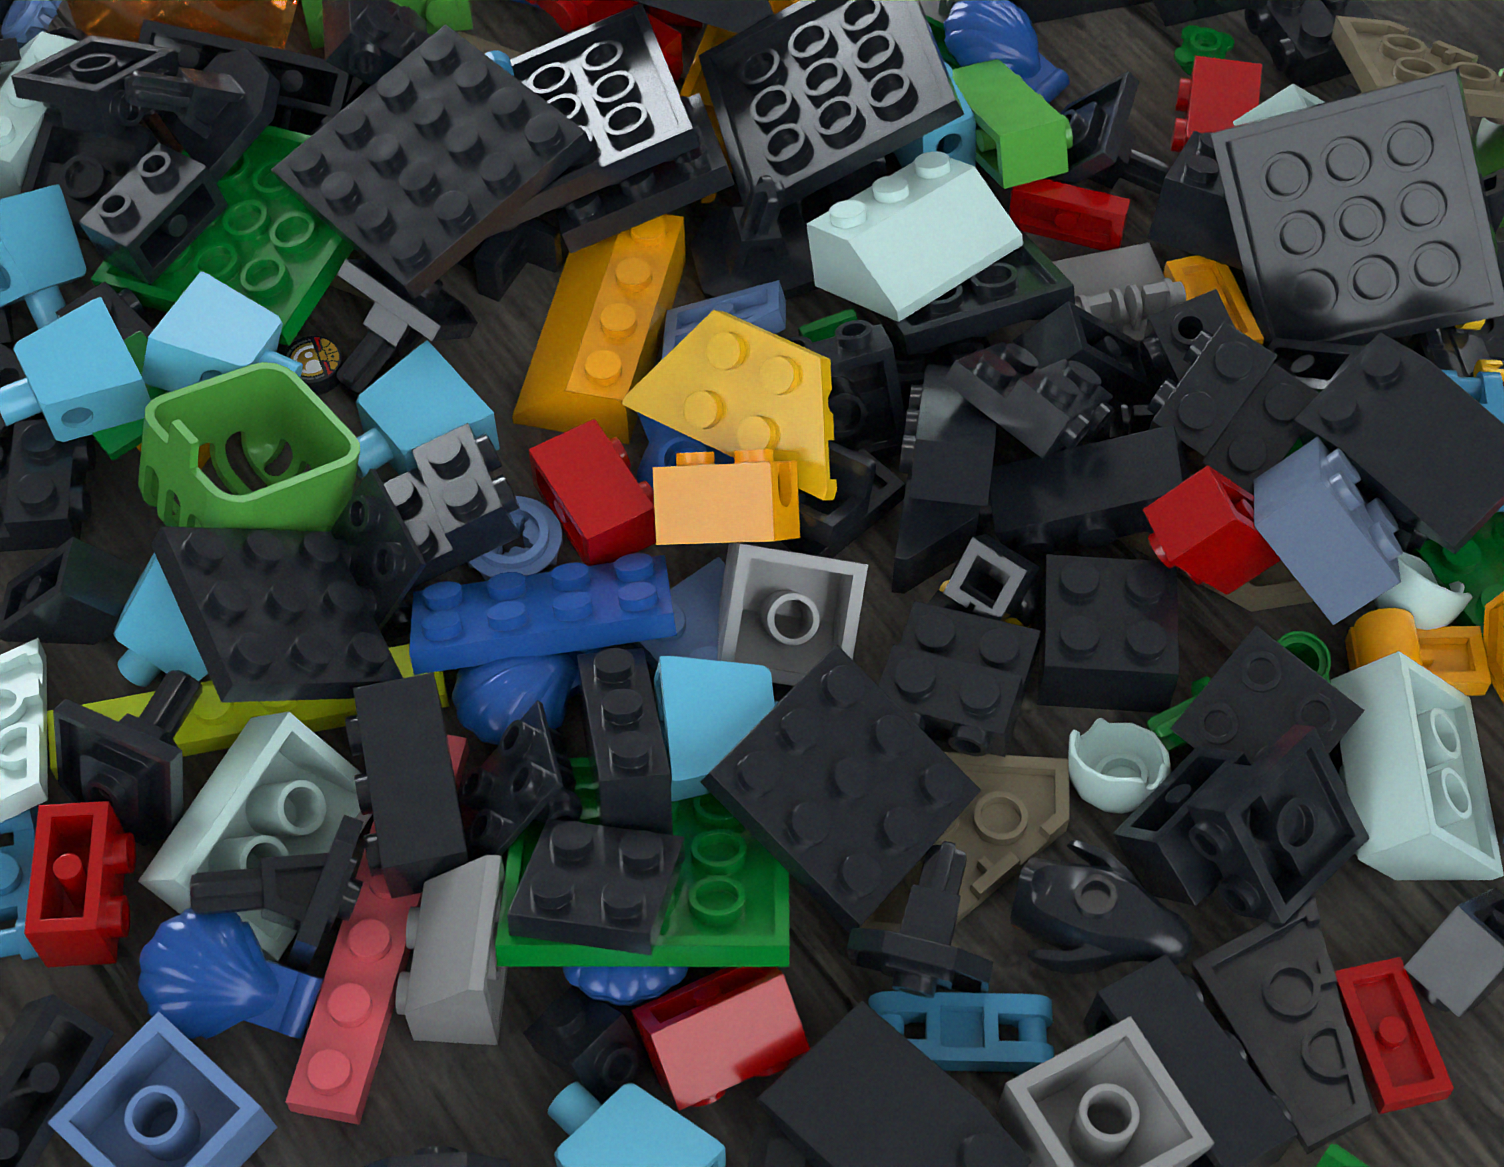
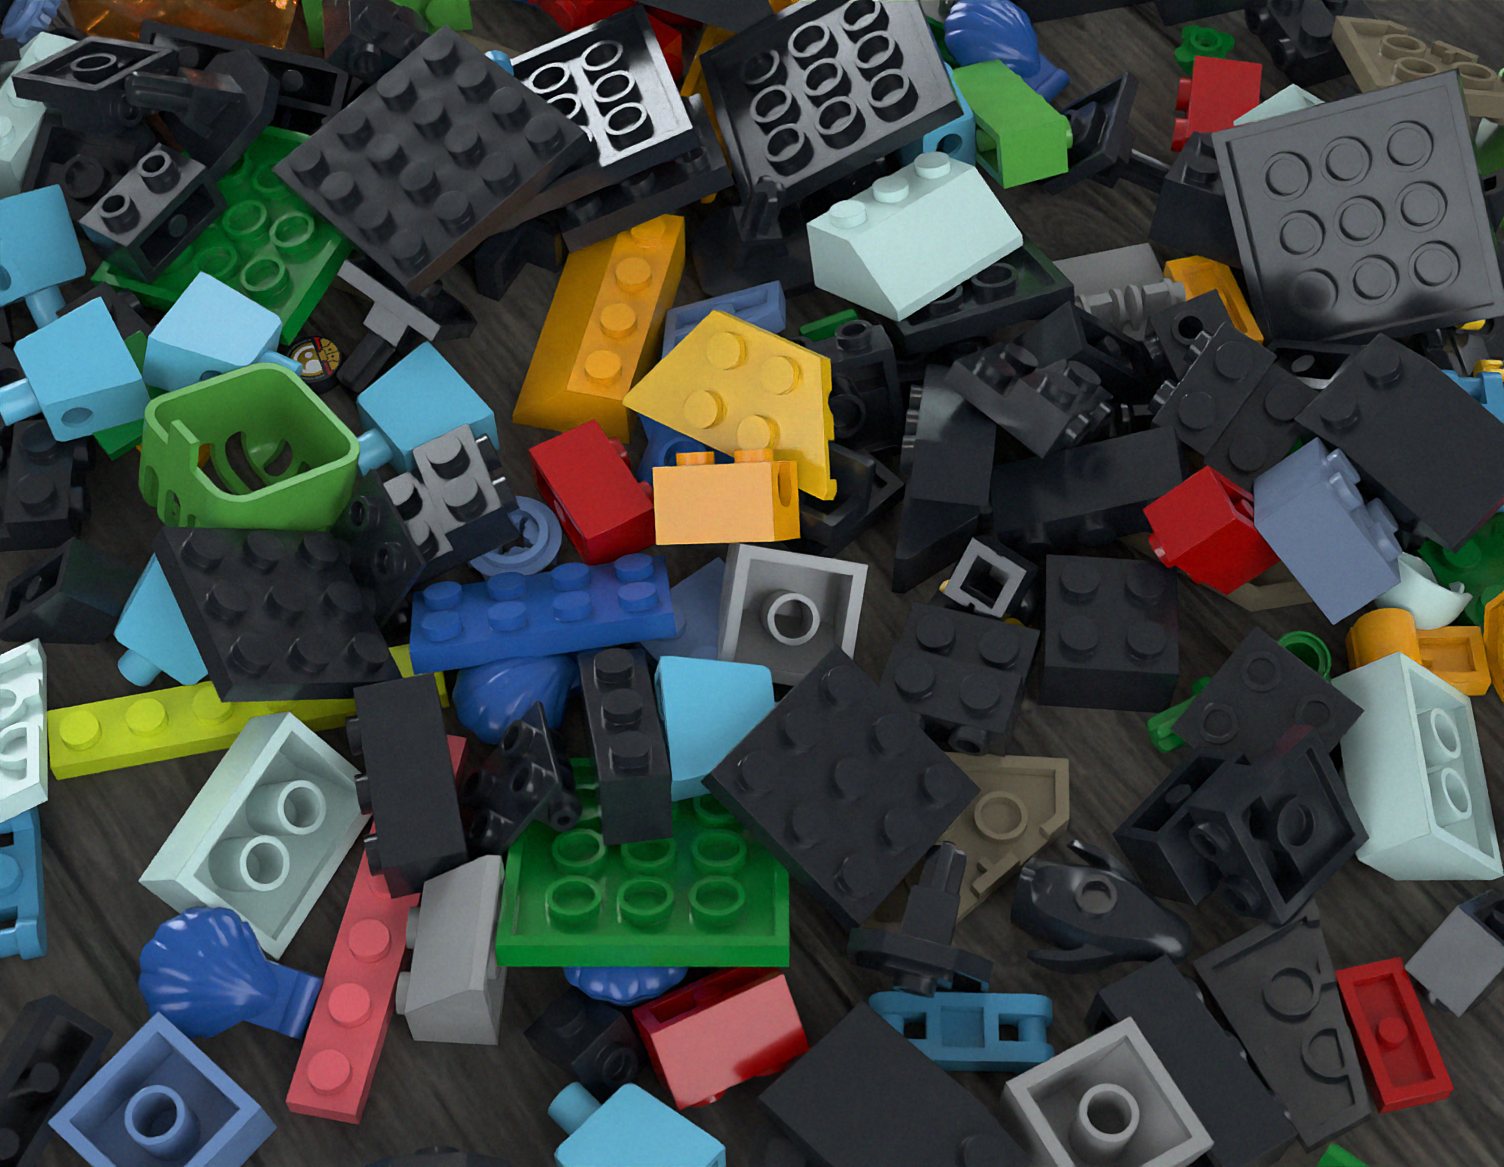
red brick [24,801,136,967] -> none
black piece [53,670,203,846] -> none
black piece [189,815,364,972] -> none
black plate [507,819,685,955] -> none
red plate [1009,178,1131,251] -> none
light aqua hair [1068,718,1171,814] -> none

